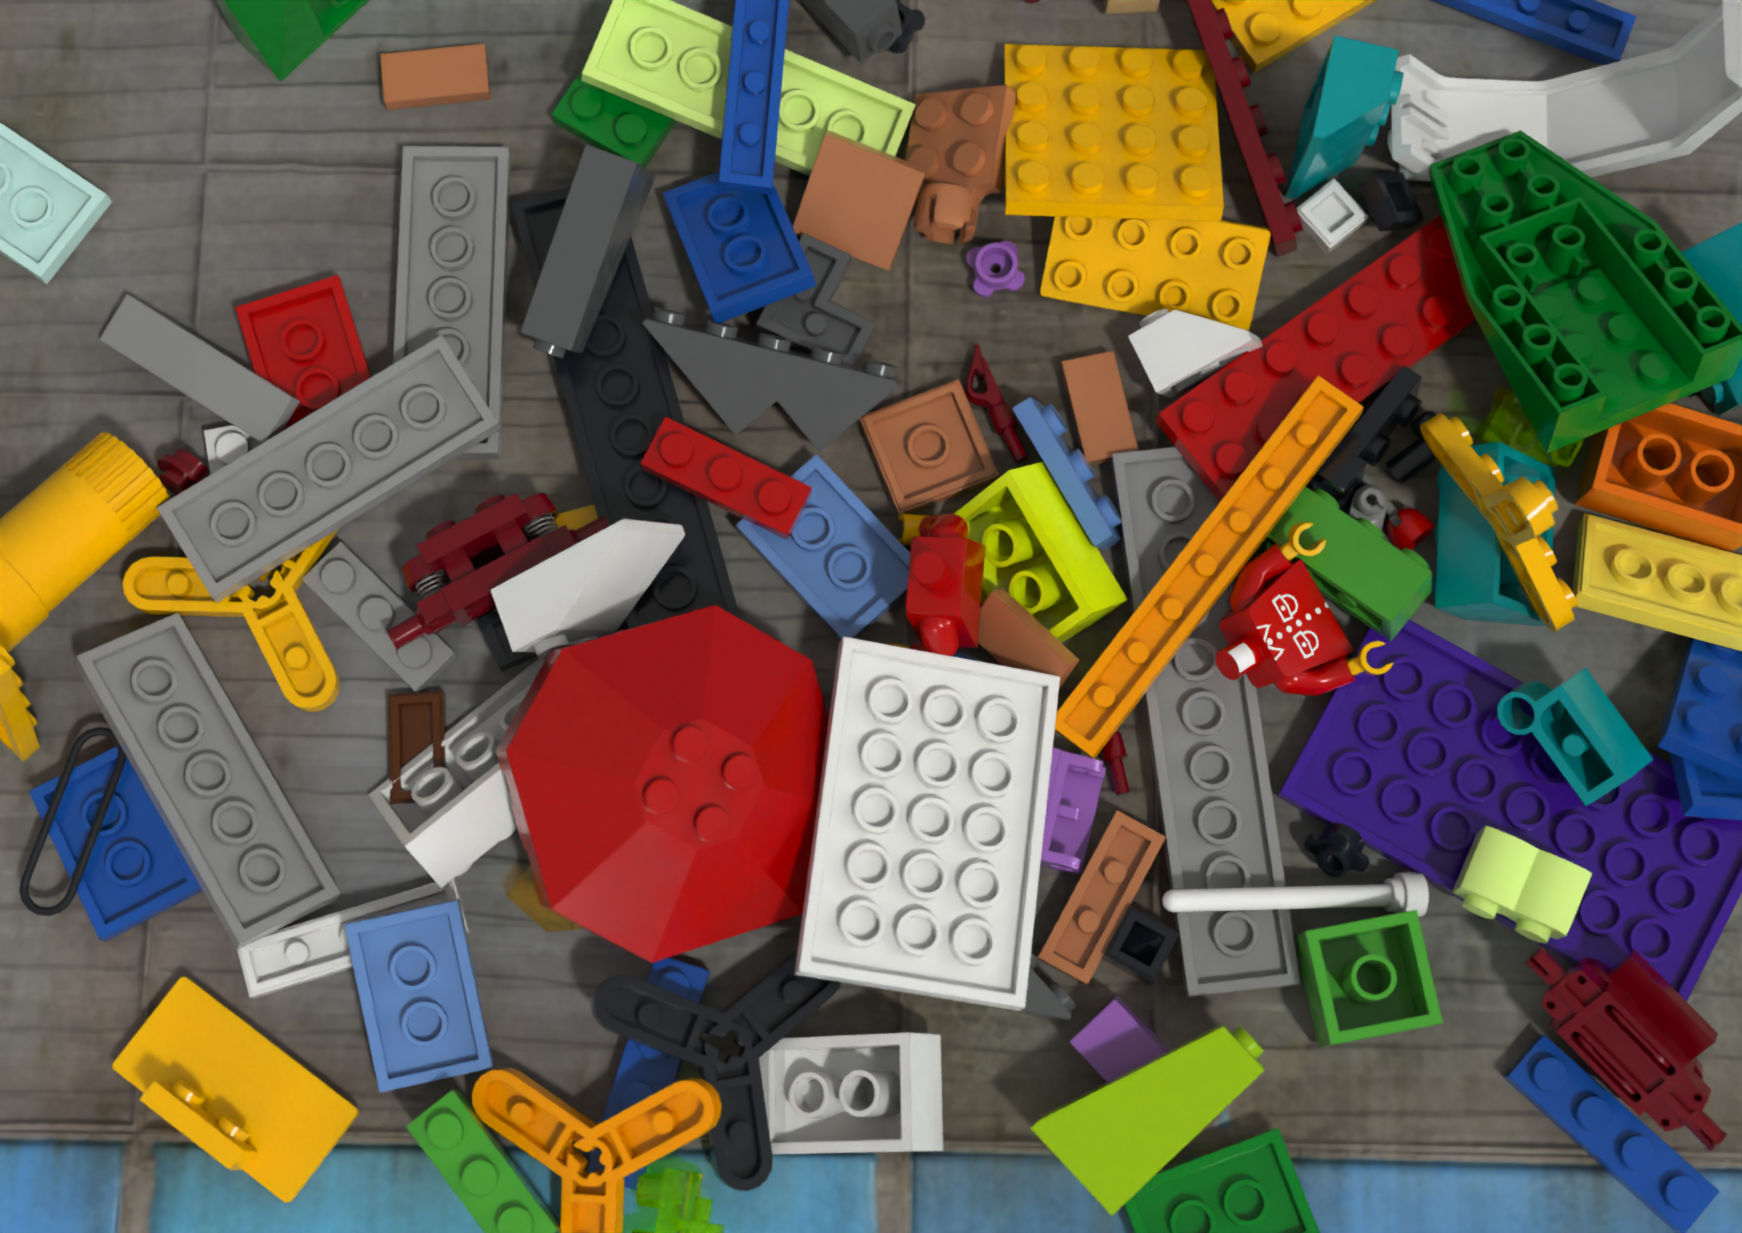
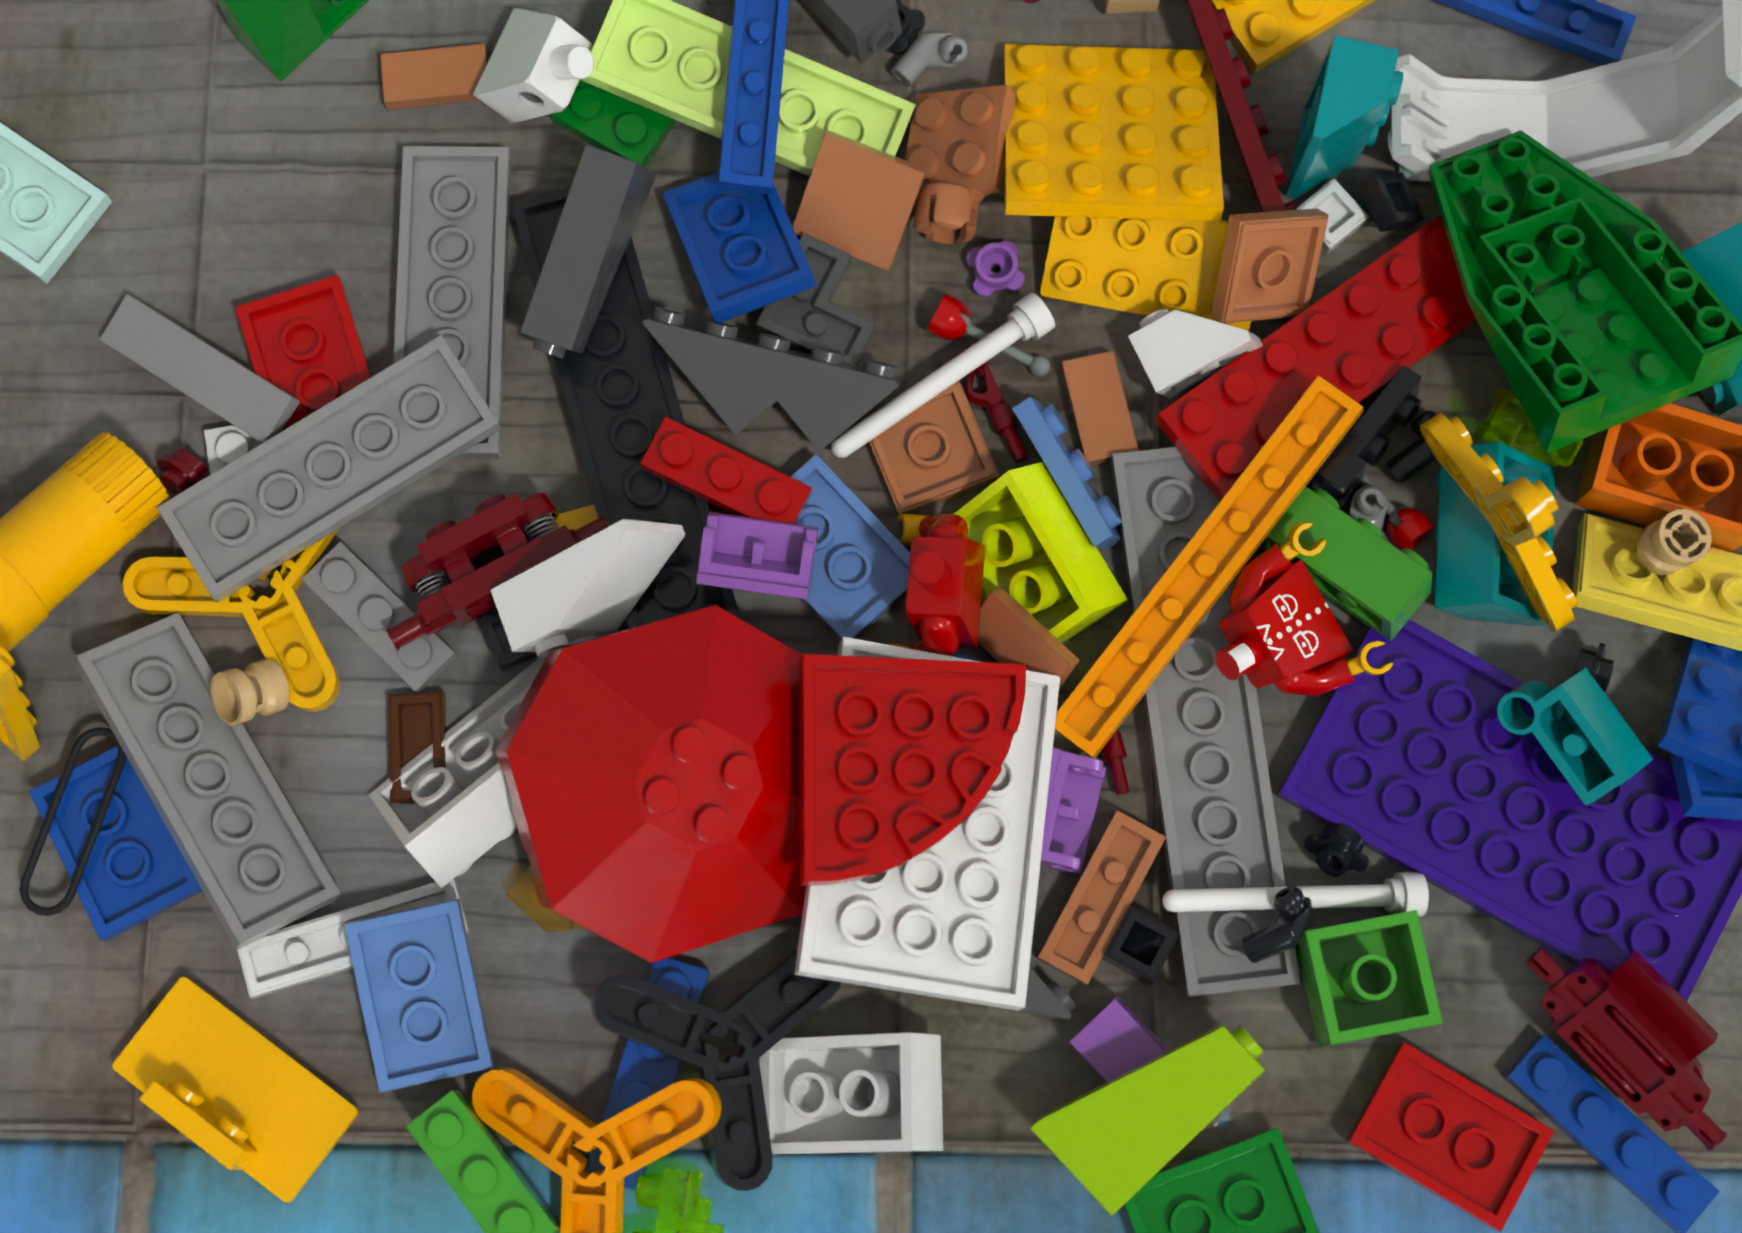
yellowish green brick [1452,826,1592,943] -> none
none -> tan wheel [210,659,290,726]
none -> white torso [473,8,594,123]
none -> medium lavender hinge [696,512,819,599]
none -> red plate [799,654,1026,886]
none -> white piece [831,292,1055,458]
none -> light grey arm [890,33,968,87]
none -> hinge [926,293,1051,377]
none -> nougat tile [1210,208,1329,324]
none -> black arm [1242,886,1313,963]
none -> red plate [1346,1042,1554,1232]
none -> black plate [1574,643,1614,692]
none -> tan wheel [1636,509,1712,575]

